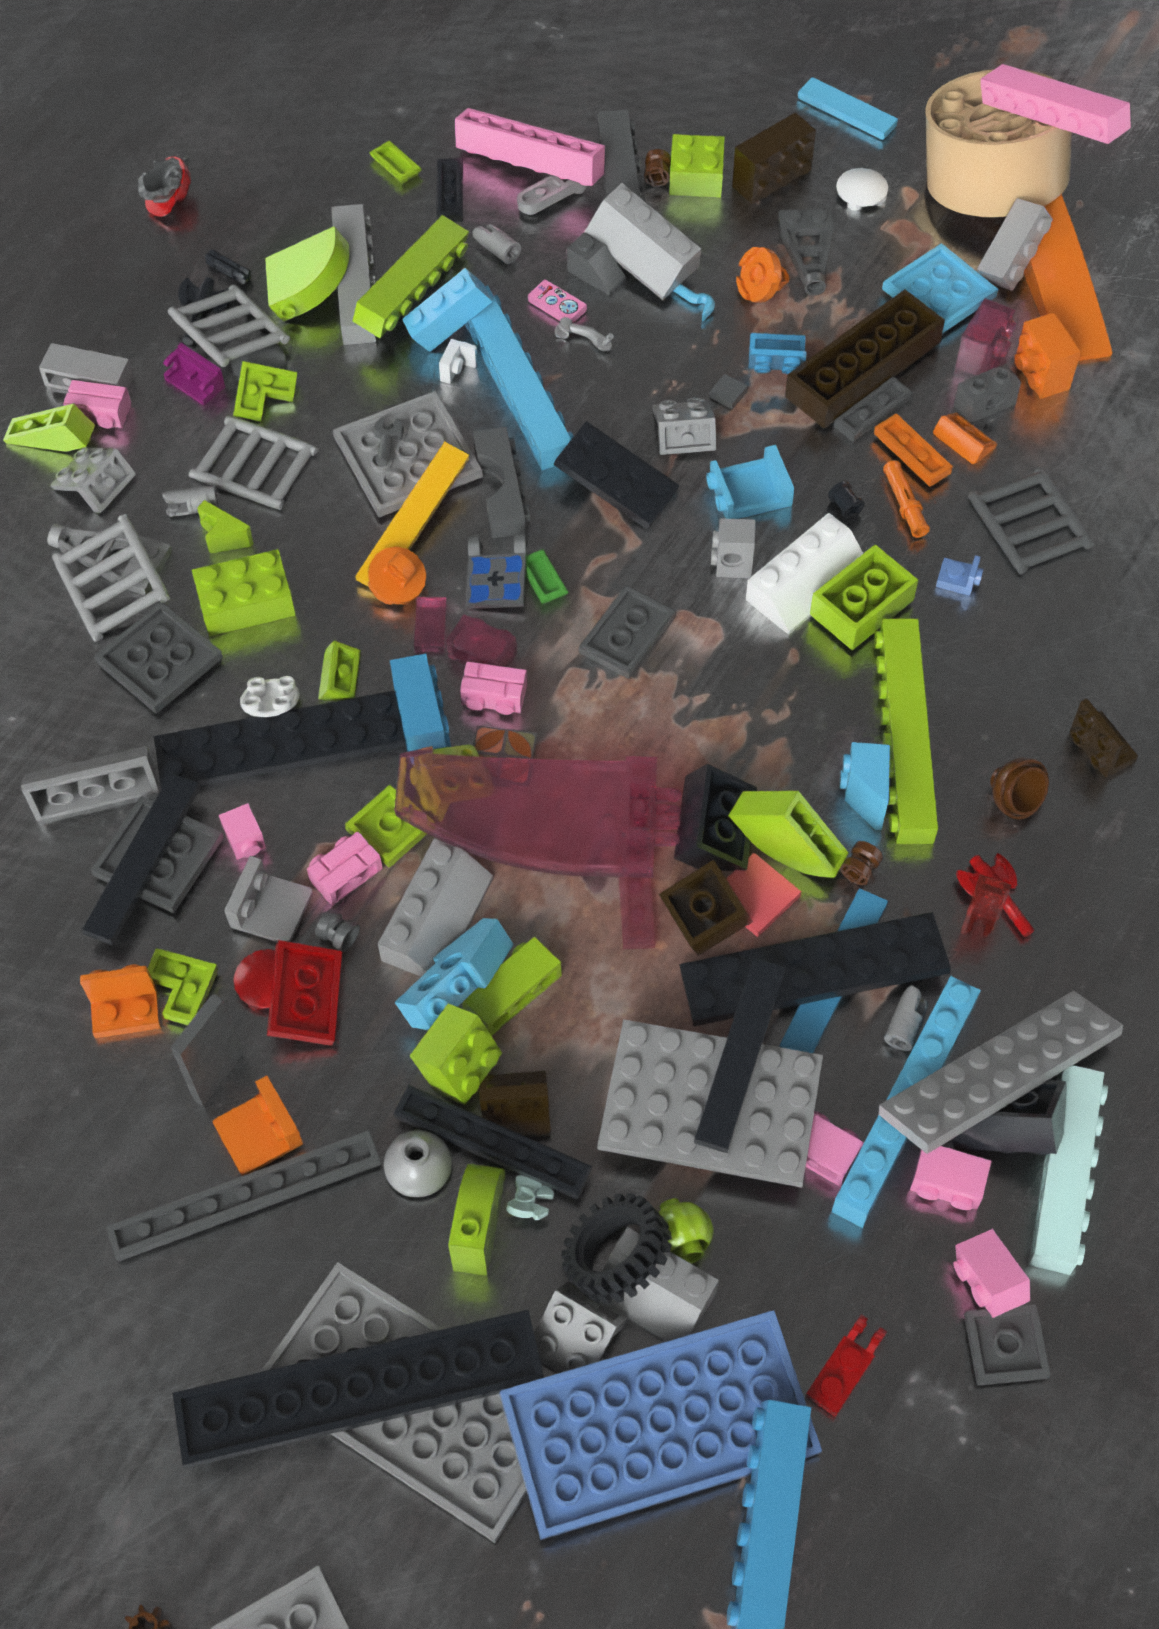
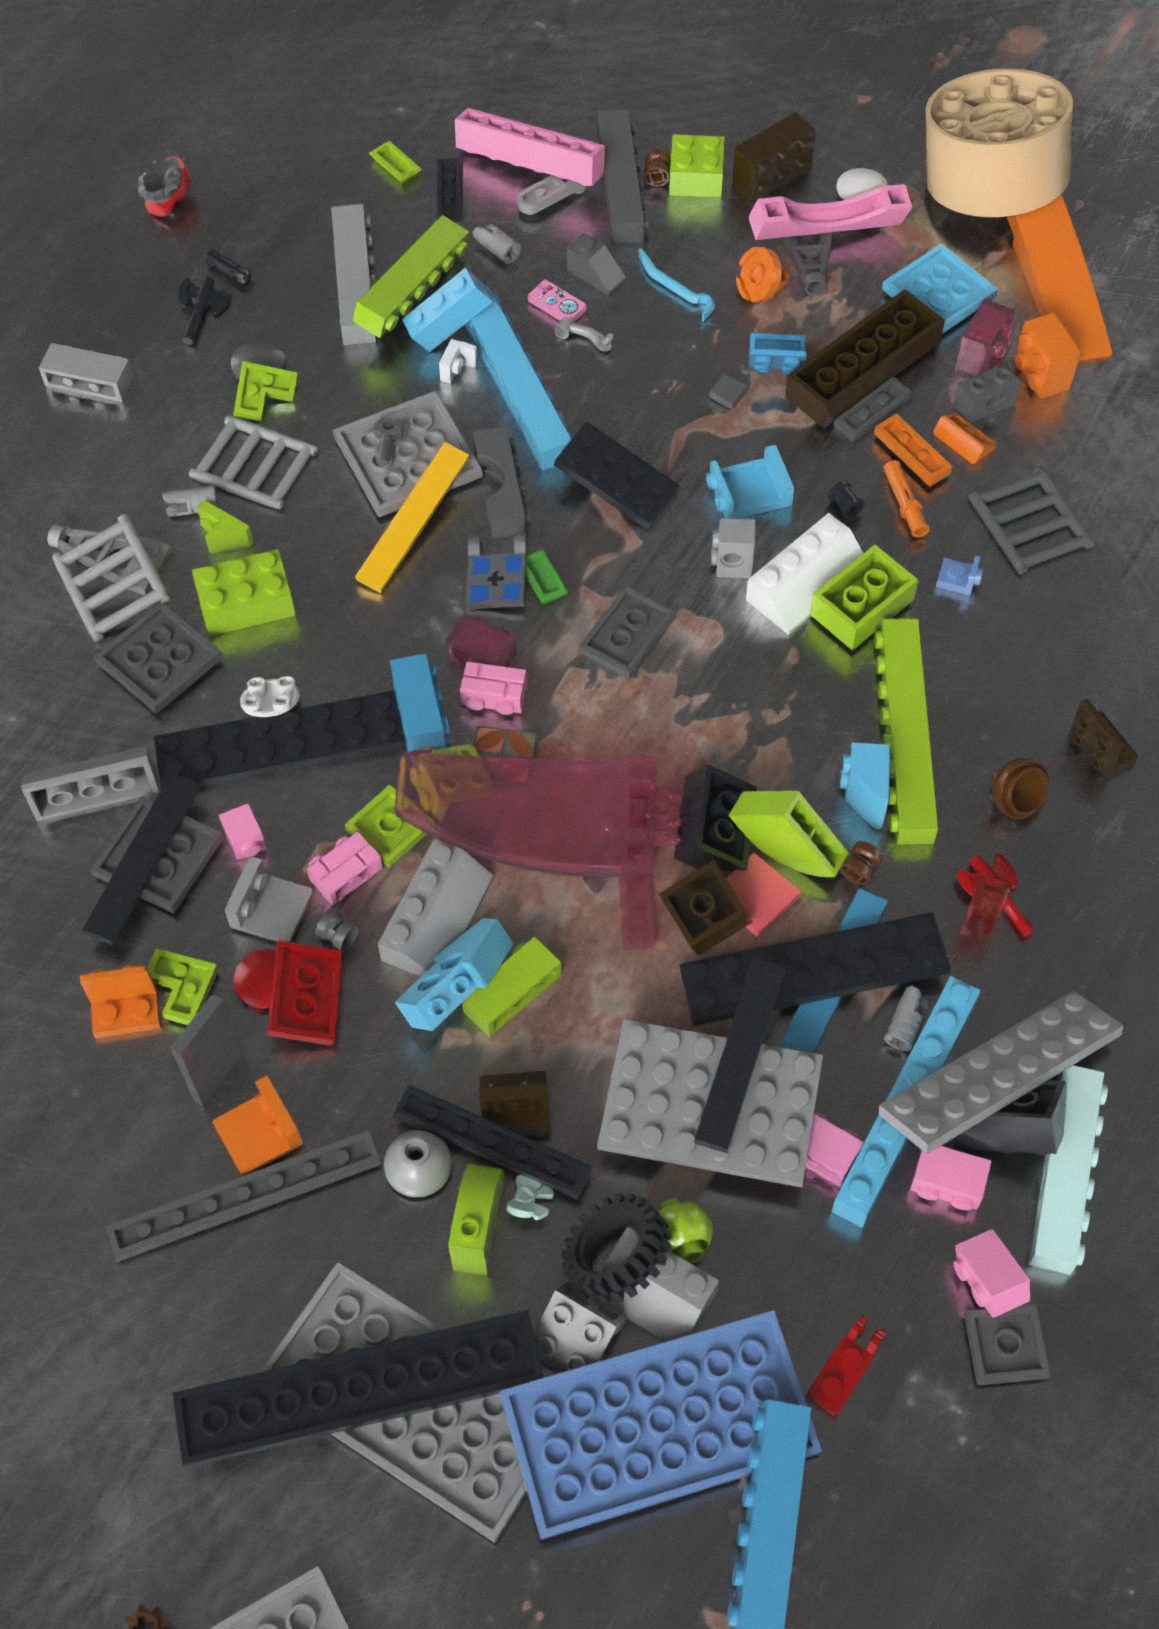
lime slope [3,403,95,452] -> none
light grey bracket [50,447,136,513] -> none
bright pink brick [63,380,131,429] -> none
magenta hinge [163,343,225,406] -> none
light grey bar [168,285,290,367] -> none
lime brick [265,226,349,322] -> none
lime slope [318,640,361,701] -> none
orange tile [367,547,426,605] -> none
lime brick [410,1003,502,1105] -> none
clear pink tile [414,597,447,652] -> none
slope [584,183,701,300] -> none
light grey bracket [653,398,716,455] -> none
medium azure tile [798,77,898,140] -> none
light grey brick [977,198,1053,291] -> none
bright pink brick [981,64,1131,144] -> none
none -> bright pink arch [749,184,912,240]

